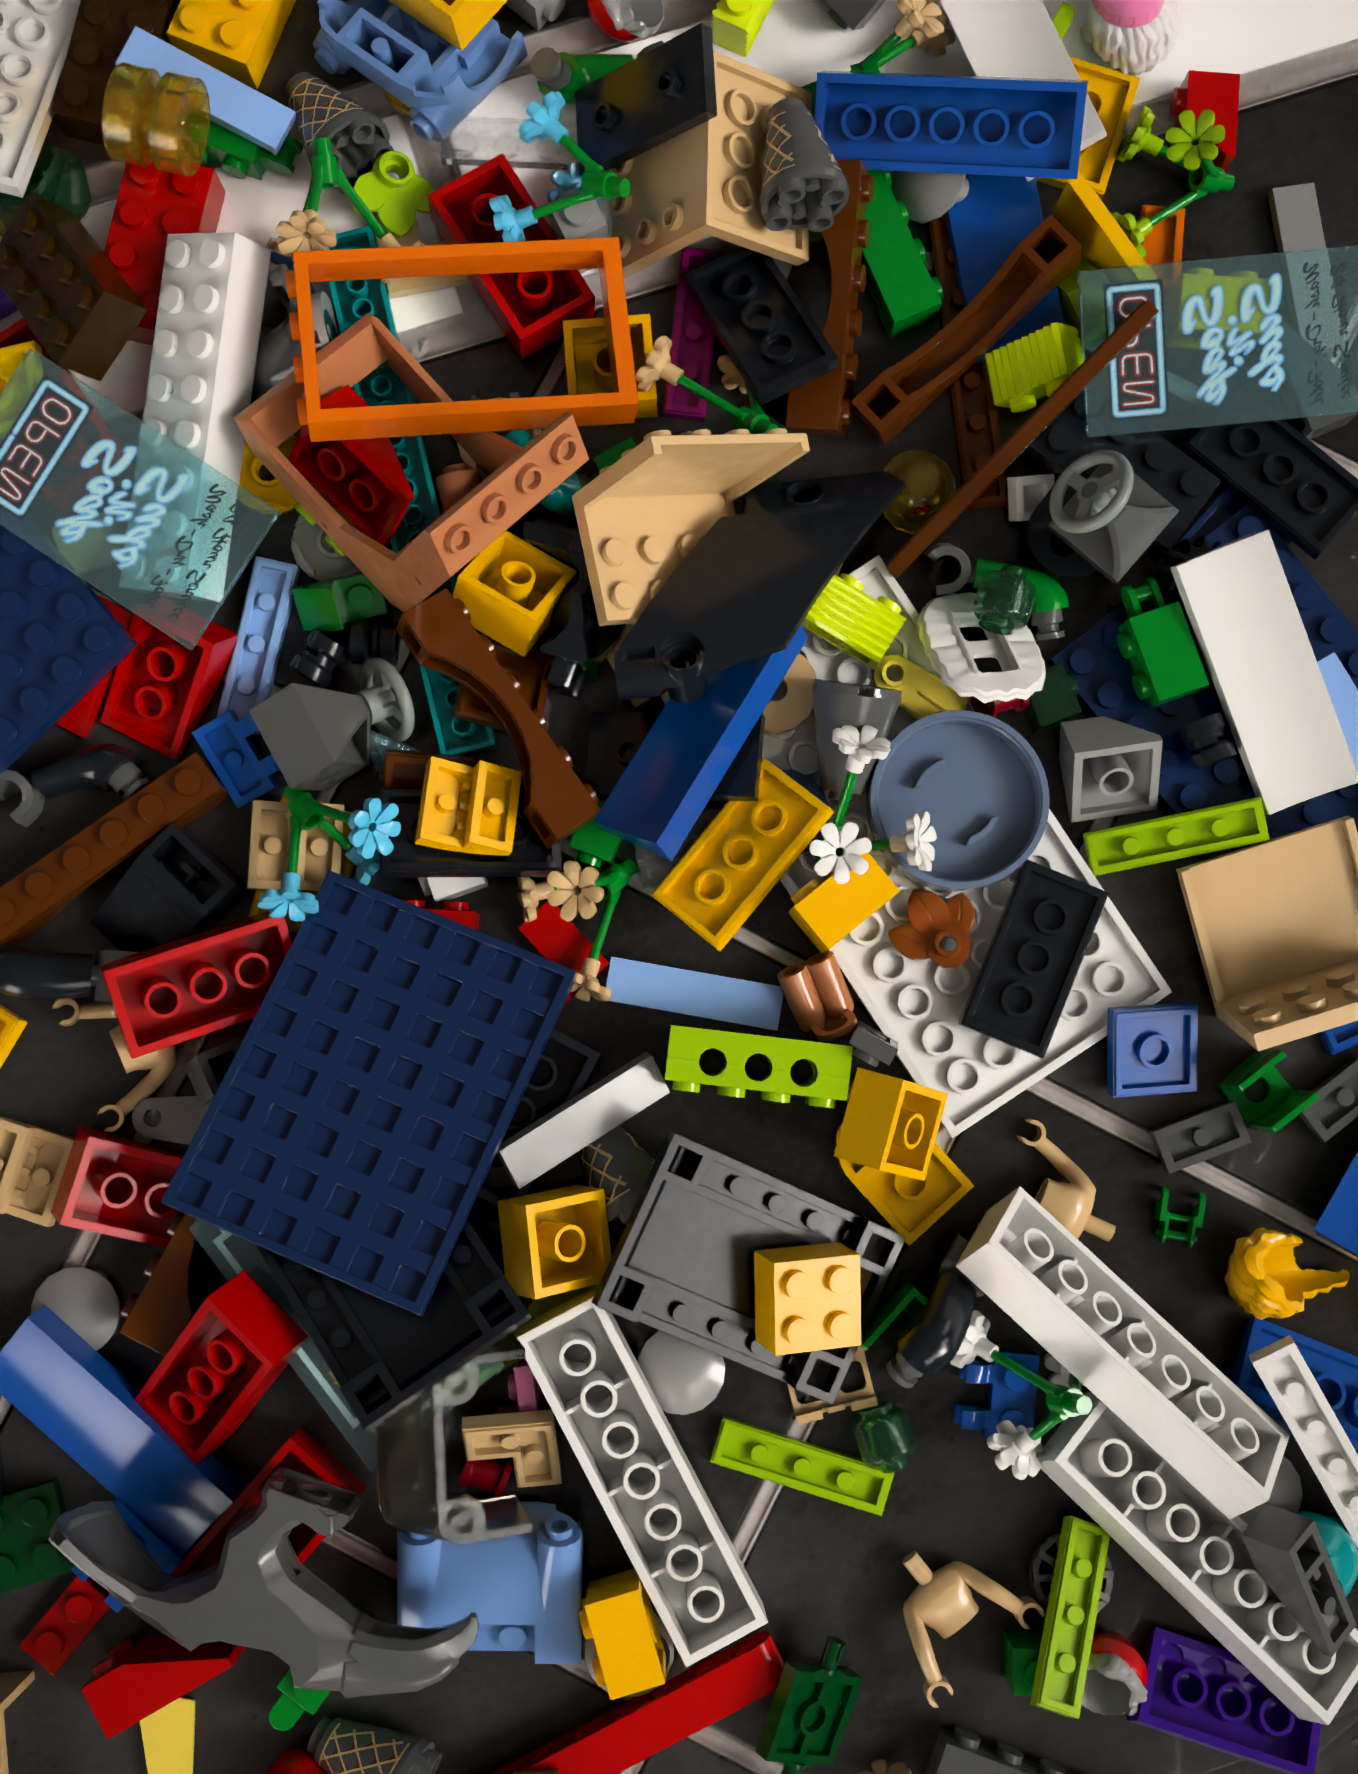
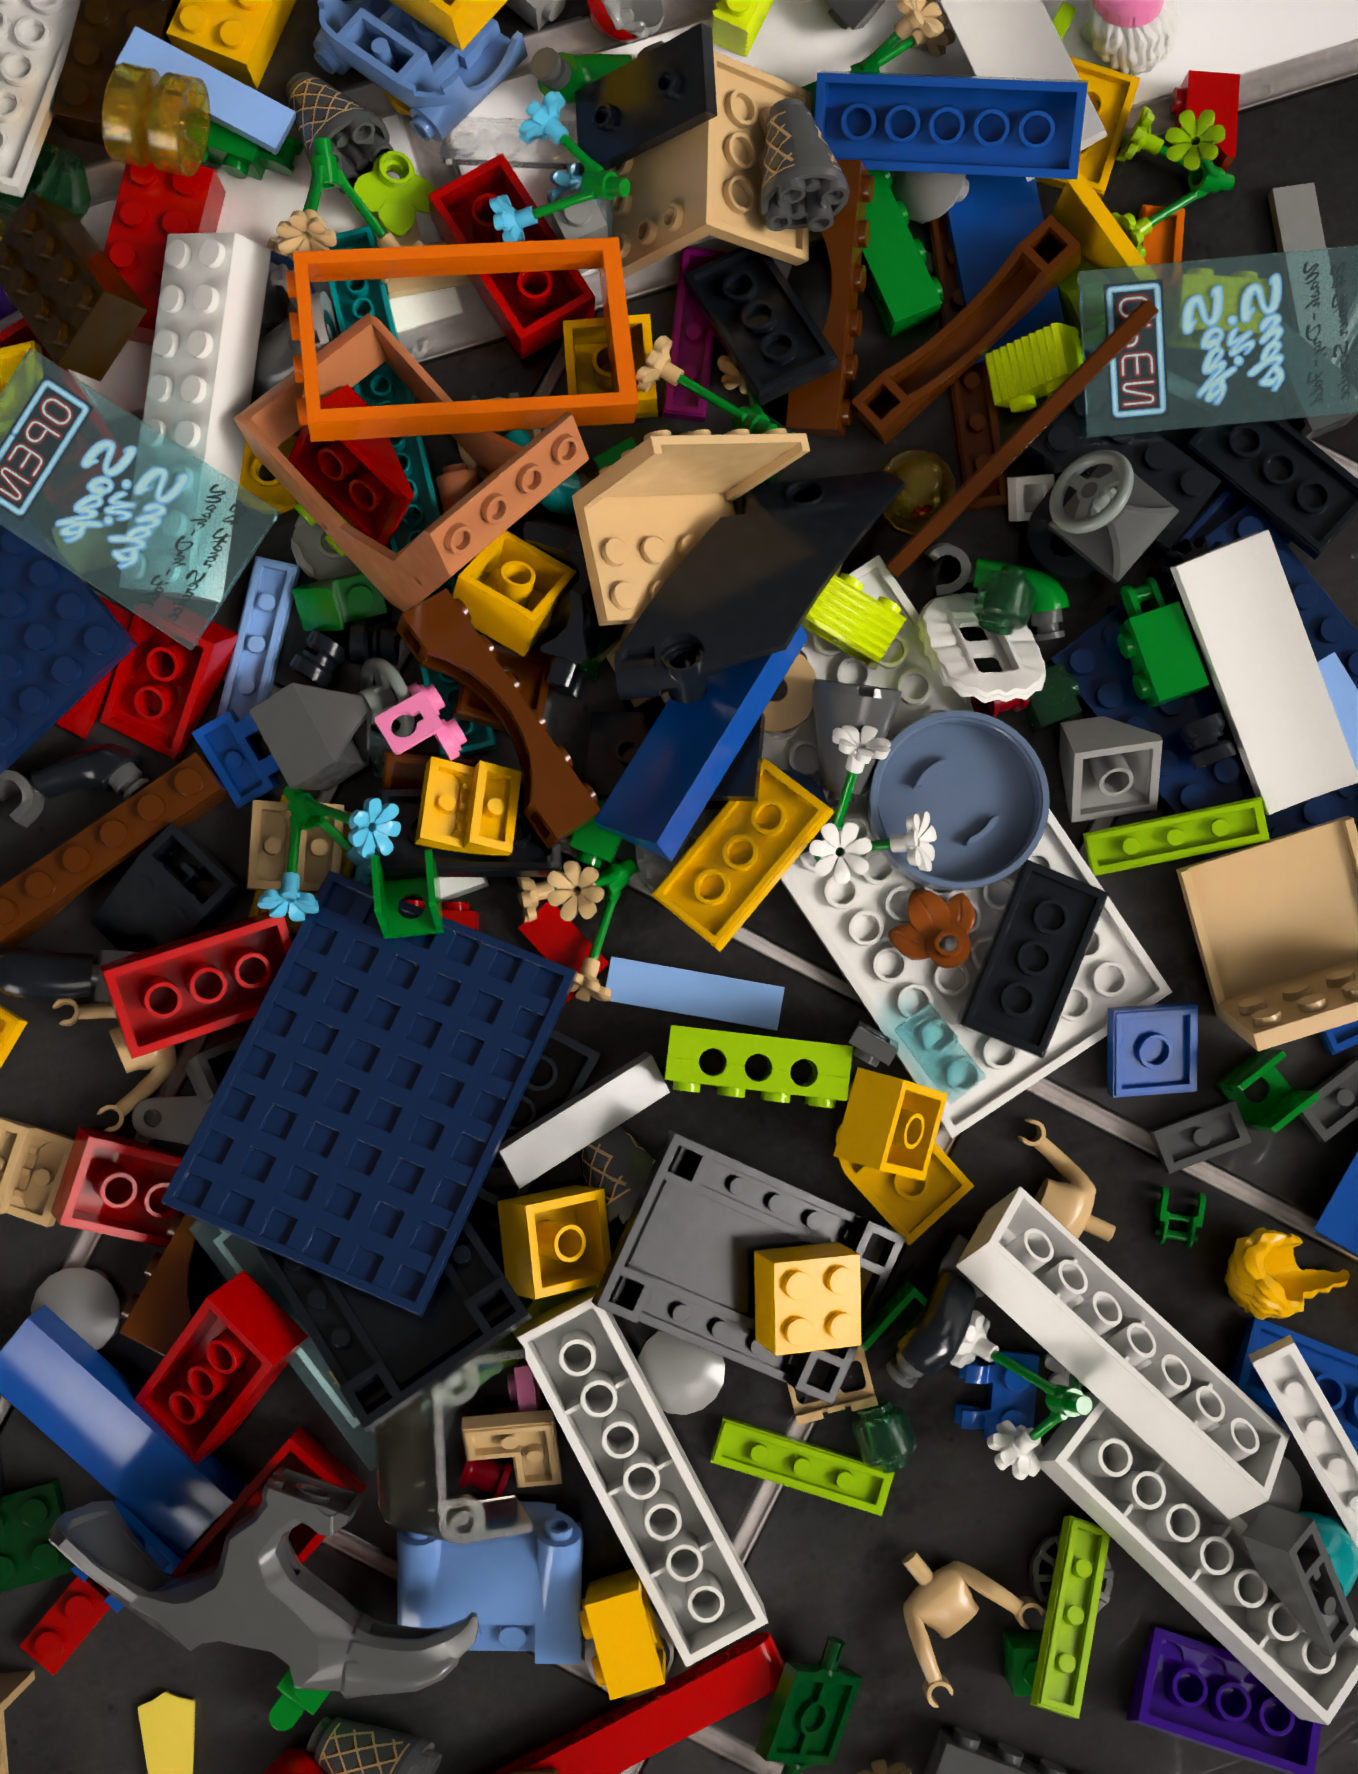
red slope [81,1634,245,1740] -> none
nougat piece [777,951,858,1041] -> none
yellow brick [788,853,900,953] -> none
light yellow piece [873,655,969,721] -> none
light grey hair [1082,1631,1148,1716] -> none
none -> green piece [371,849,444,939]
none -> bright pink bracket [375,682,467,761]
none -> clear light blue slope [895,1003,986,1105]

